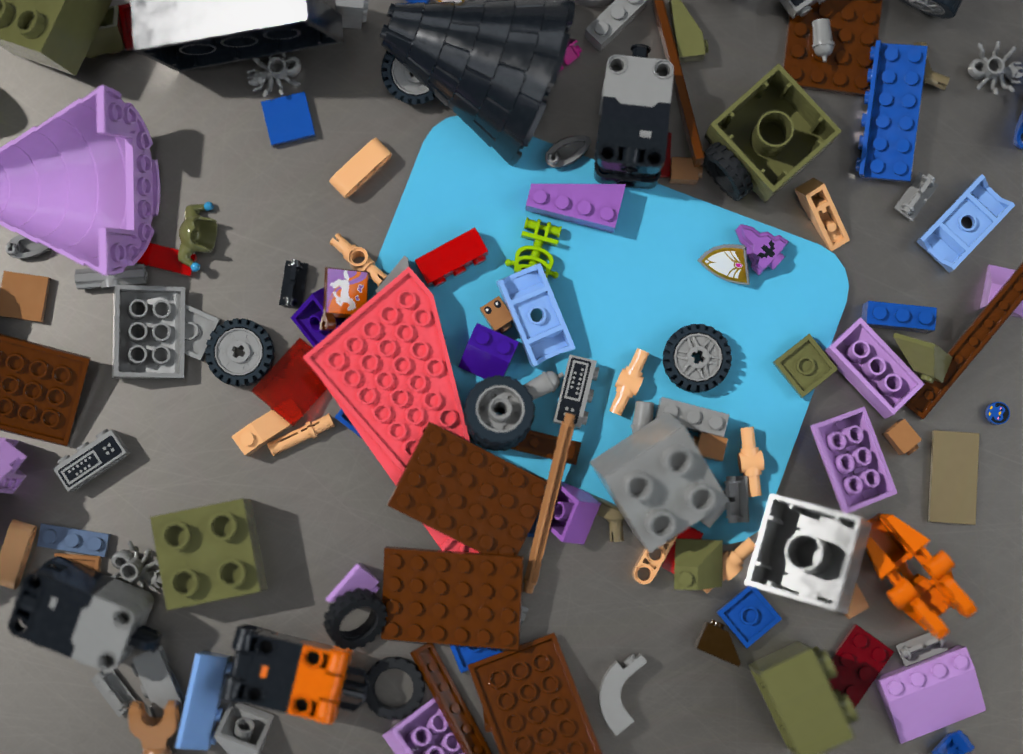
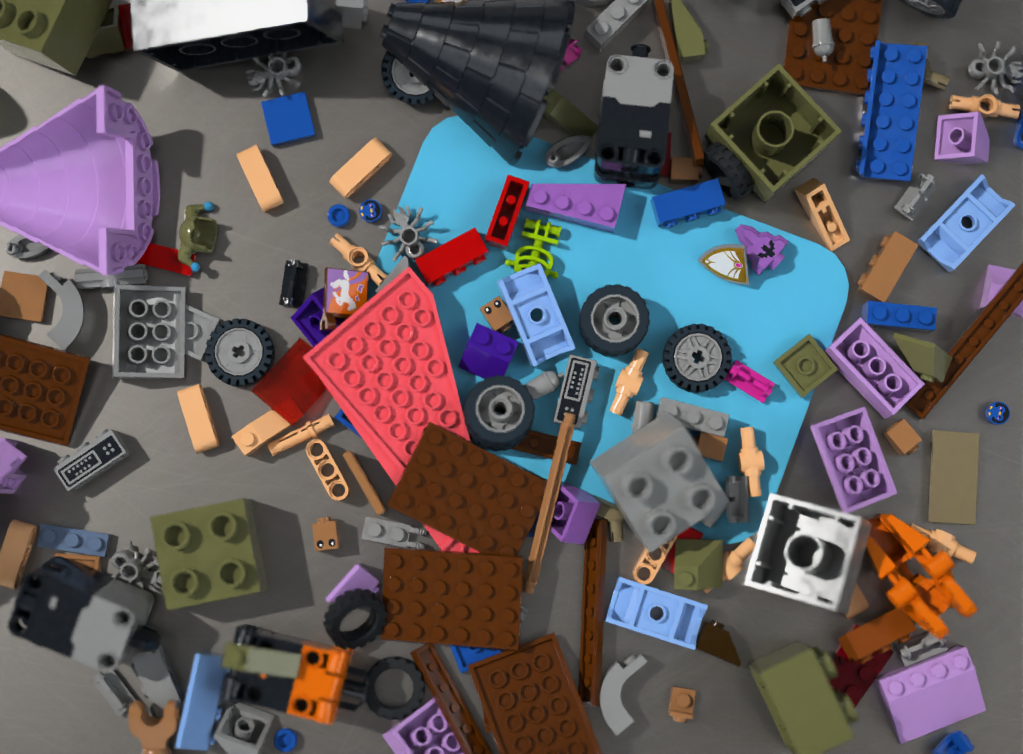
blue plate [716,586,782,649] -> none
none -> light grey arch [39,270,84,351]
none -> light nougat beam [177,384,220,454]
none -> olive slope [221,641,302,679]
none -> light nougat beam [236,144,284,212]
none -> blue tile [274,728,298,752]
none -> light nougat beam [306,439,351,501]
none -> medium nougat brick [312,517,341,551]
none -> blue tile [327,204,351,228]
none -> medium nougat tile [342,451,388,516]
none -> blue tile [359,199,382,223]
none -> light grey hinge [361,516,428,549]
none -> light grey animal [379,206,438,262]
none -> red brick [485,175,530,251]
none -> olive slope [542,89,599,138]
none -> wheel [579,284,650,357]
none -> reddish brown tile [579,519,607,707]
none -> light blue piece [604,576,708,650]
none -> blue brick [650,178,726,229]
none -> medium nougat bracket [668,686,696,723]
none -> dark pink hinge [724,360,775,403]
none -> dark orange brick [838,608,917,664]
none -> medium nougat brick [856,231,918,302]
none -> light nougat pin [910,523,977,564]
none -> lavender slope [934,112,990,164]
none -> light nougat pin [949,94,1020,119]

